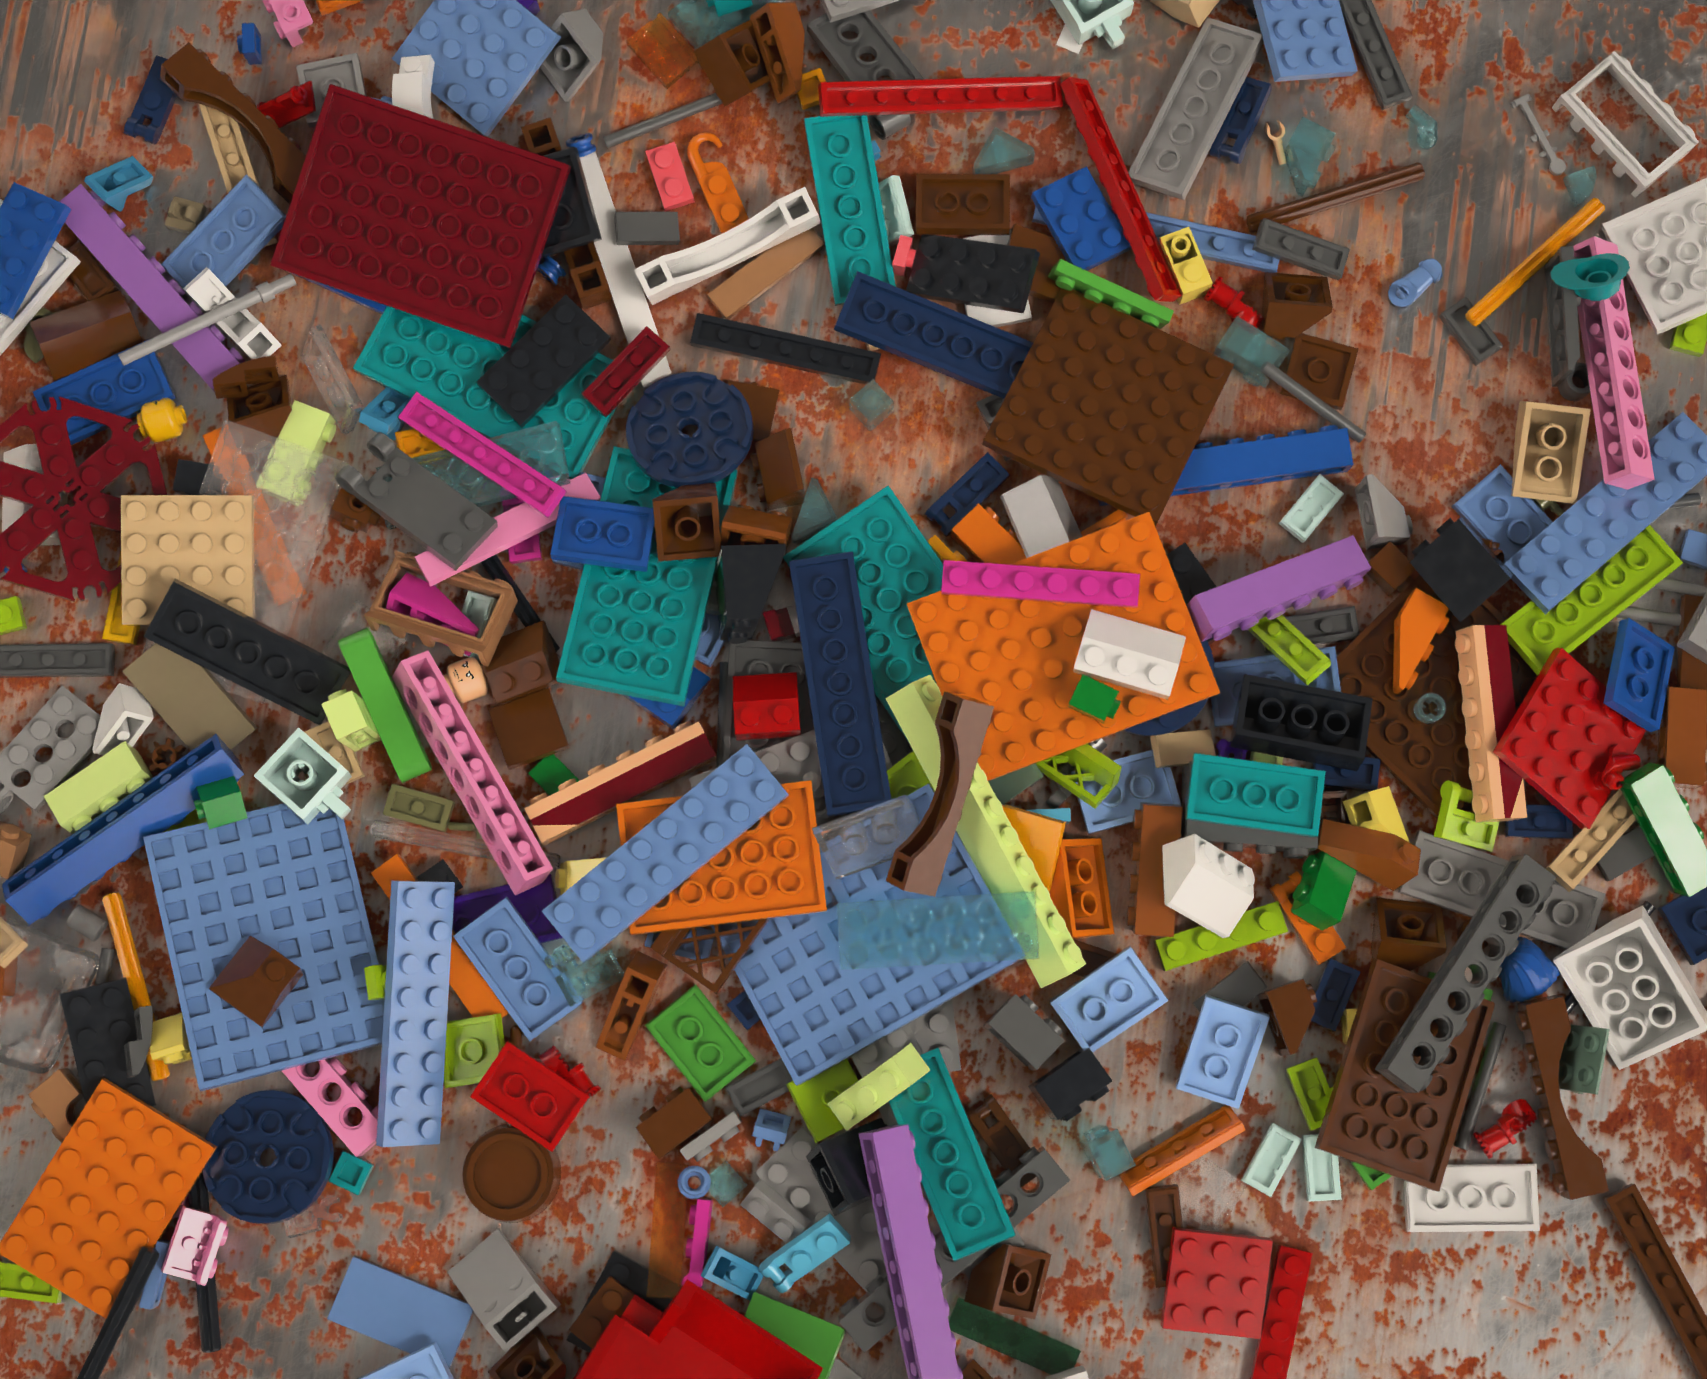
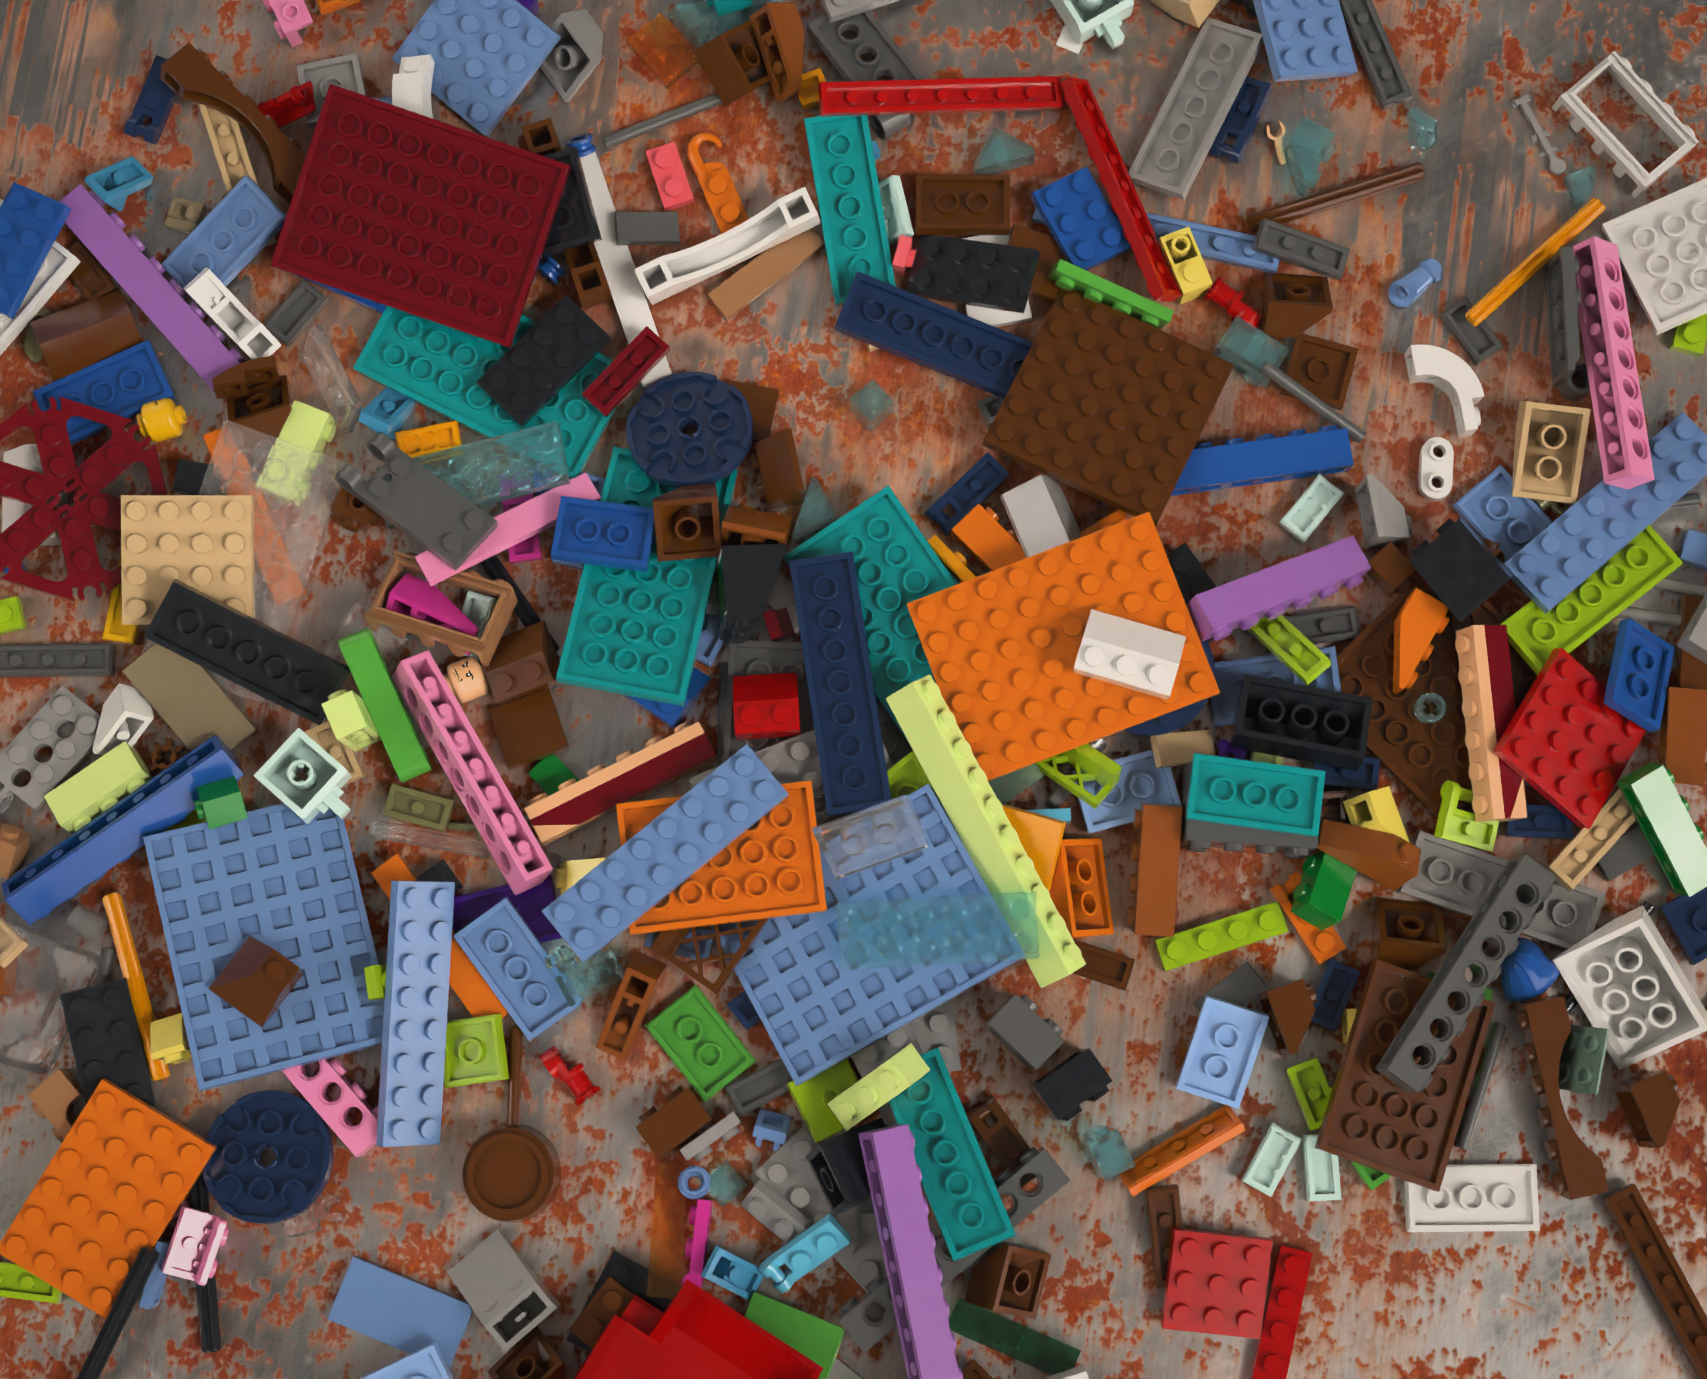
light grey bar [118,273,297,366] -> none
dark grey slope [124,1006,153,1078] -> none
blue plate [237,23,262,65] -> none
teal plate [329,1151,375,1195] -> none
dark pink plate [398,392,566,518] -> none
red plate [470,1041,590,1152] -> none
black plate [690,313,881,386] -> none
reddish brown arch [886,691,994,897] -> none
dark pink plate [941,560,1140,608] -> none
light blue plate [1050,946,1168,1052] -> none
green brick [1068,674,1121,724] -> none
white slope [1162,834,1255,938] -> none
red connector [1473,1099,1537,1159] -> none
teal piece [1550,253,1630,301] -> none
red arm [1601,754,1641,790] -> none
none -> dark grey tile [264,279,329,348]
none -> white arch [1404,344,1485,438]
none -> white plate [1418,437,1454,501]
none -> reddish brown slope [1611,1070,1680,1148]

